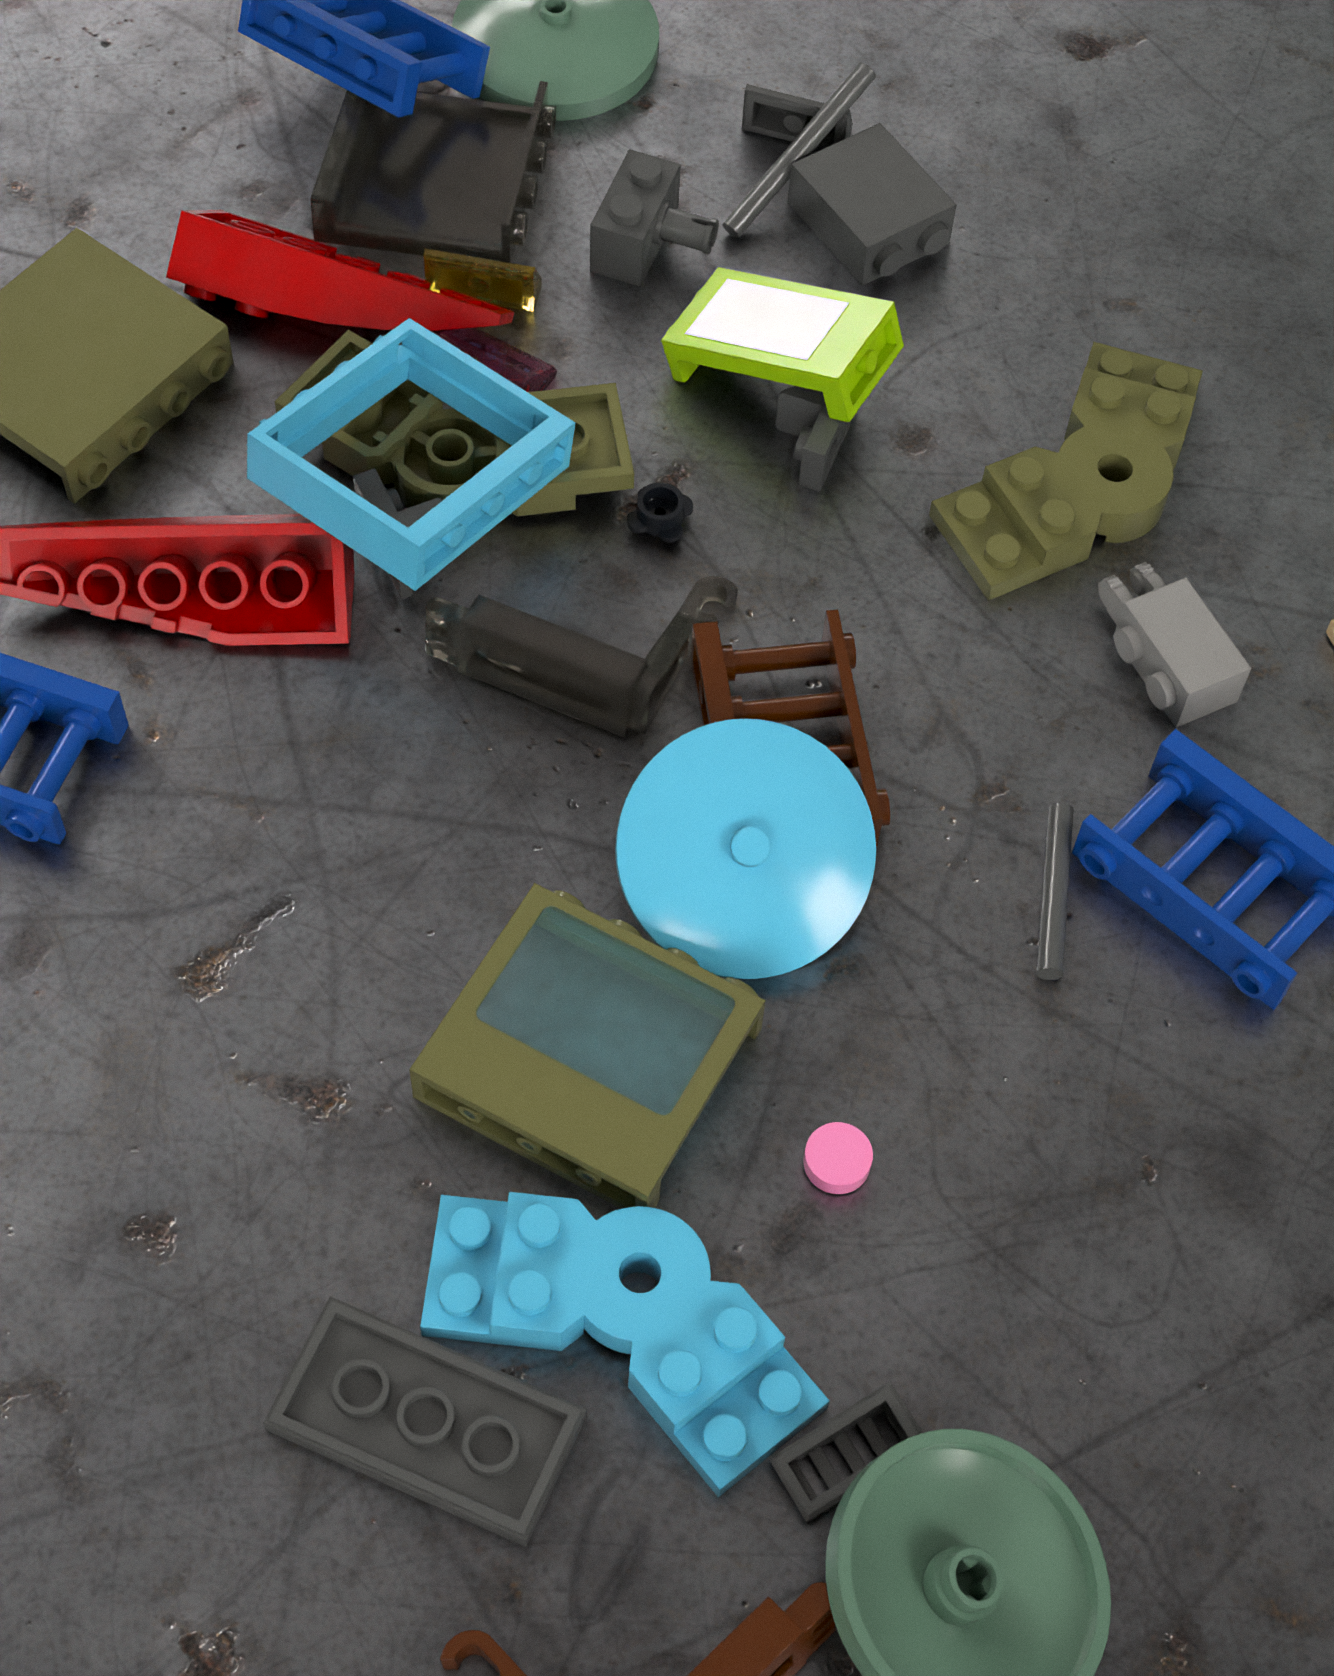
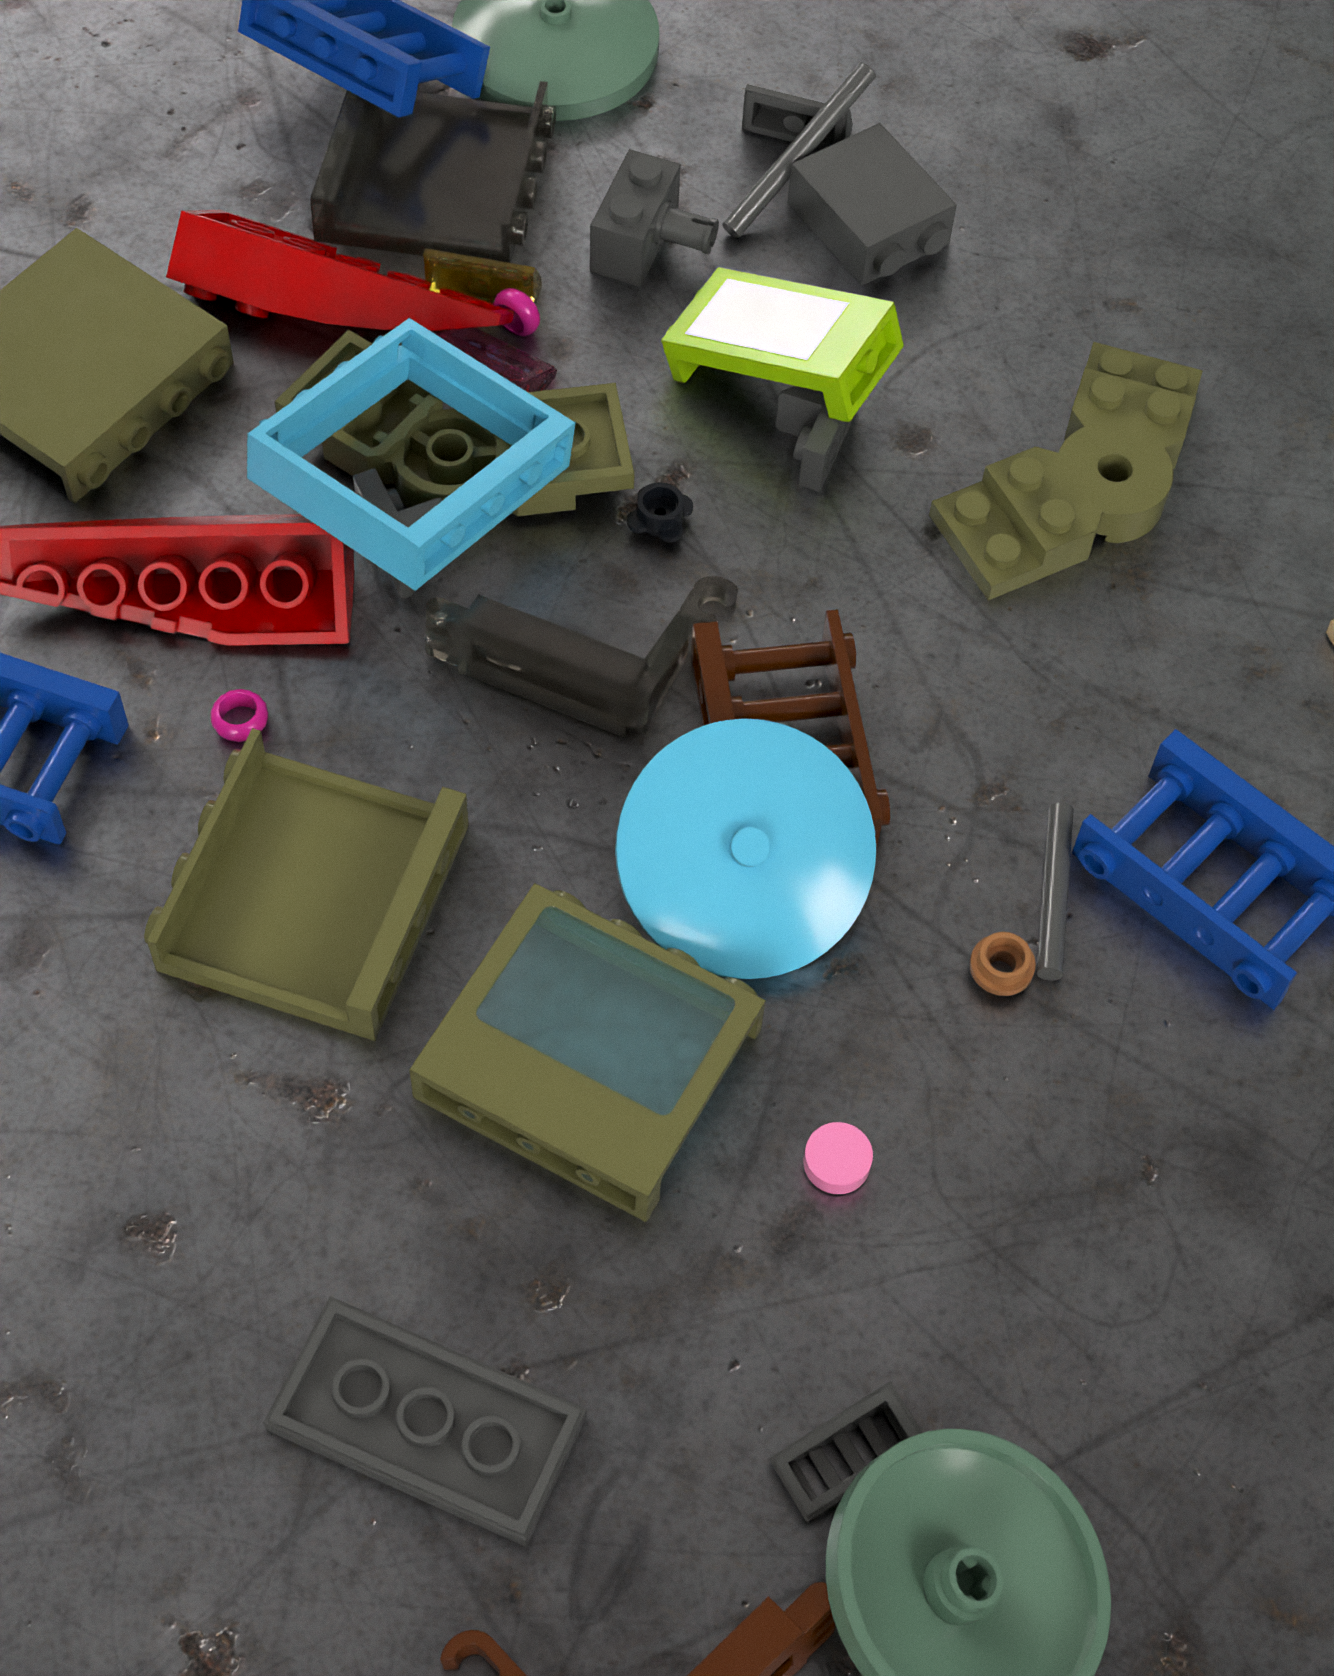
medium azure plate [420,1192,830,1498] -> none
light grey hinge [1098,562,1251,728] -> none
none -> olive panel [144,728,469,1041]
none -> dark pink piece [210,689,268,742]
none -> dark pink piece [493,288,540,337]
none -> medium nougat plate [970,932,1036,996]

